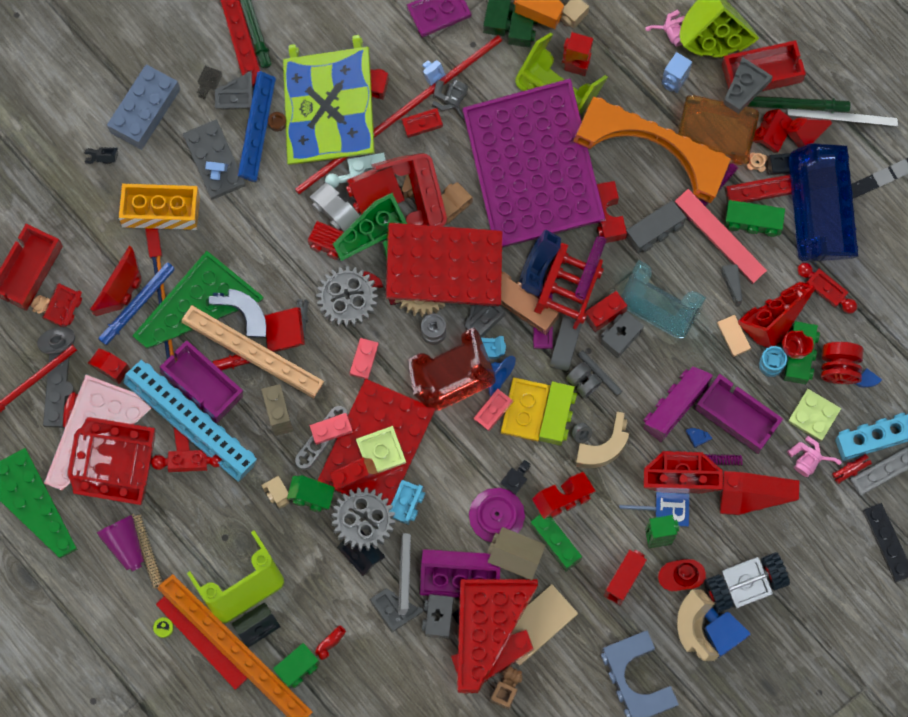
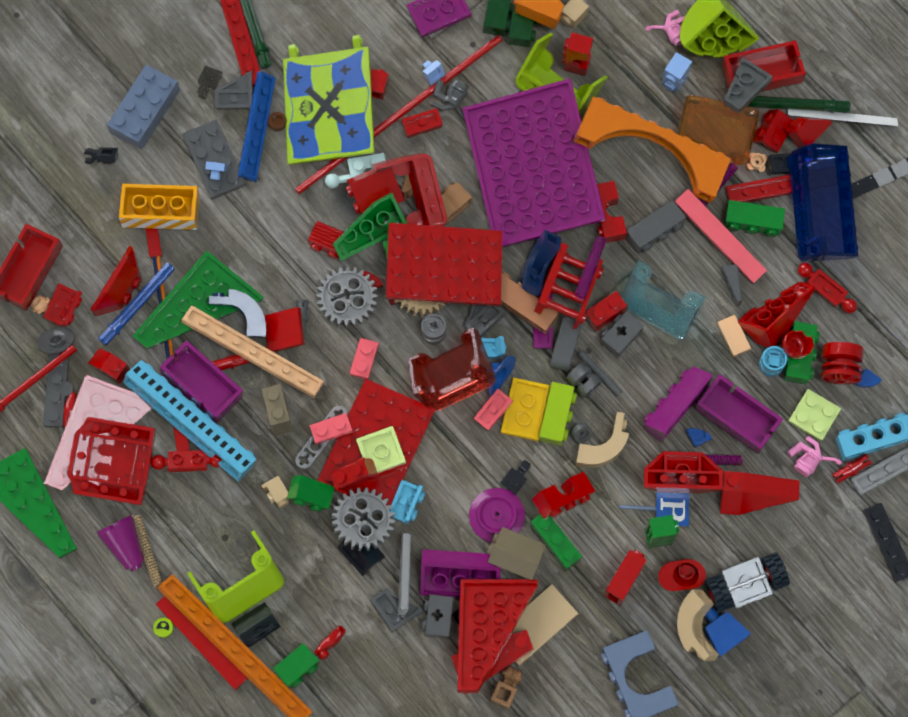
light grey brick [310,183,360,232] -> none

